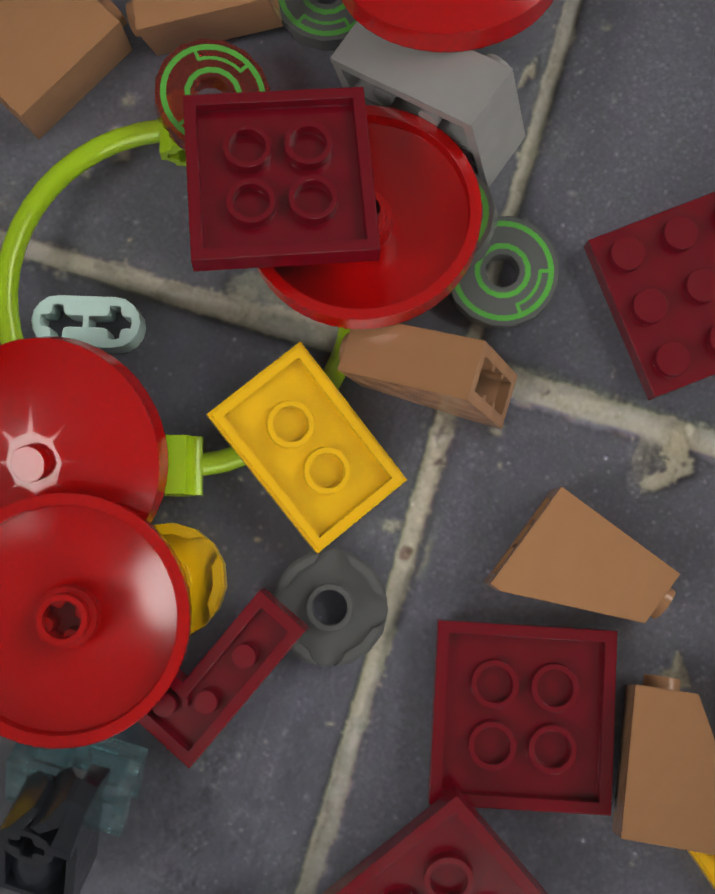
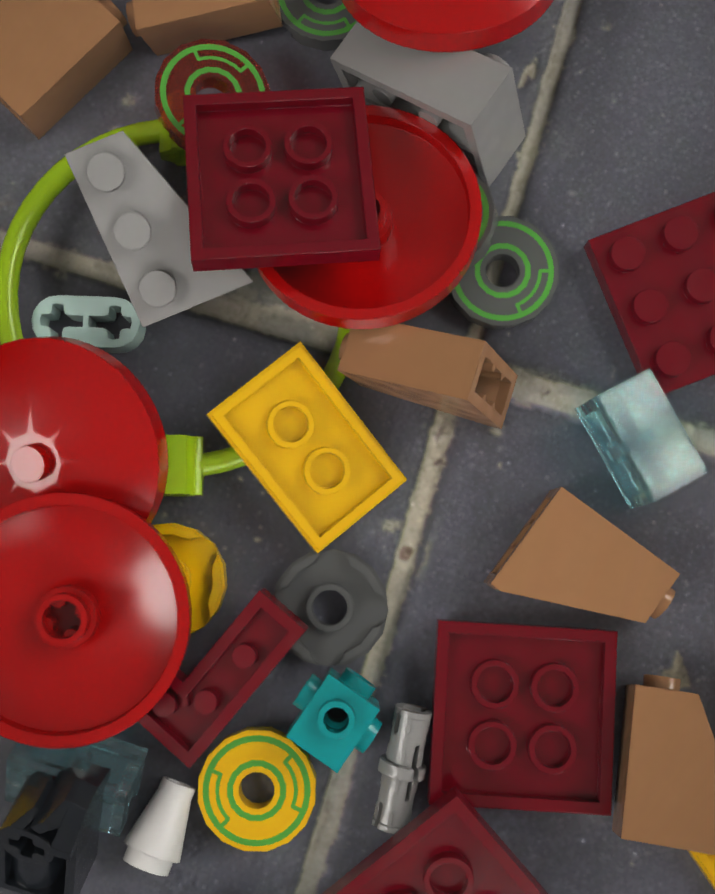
none -> light grey wedge [64,131,253,327]
none -> white cone [123,776,196,876]
none -> yellow tile [198,727,316,852]
none -> teal brick [286,667,383,773]
none -> light grey pin [371,703,433,834]
none -> clear light blue hinge [575,368,708,509]

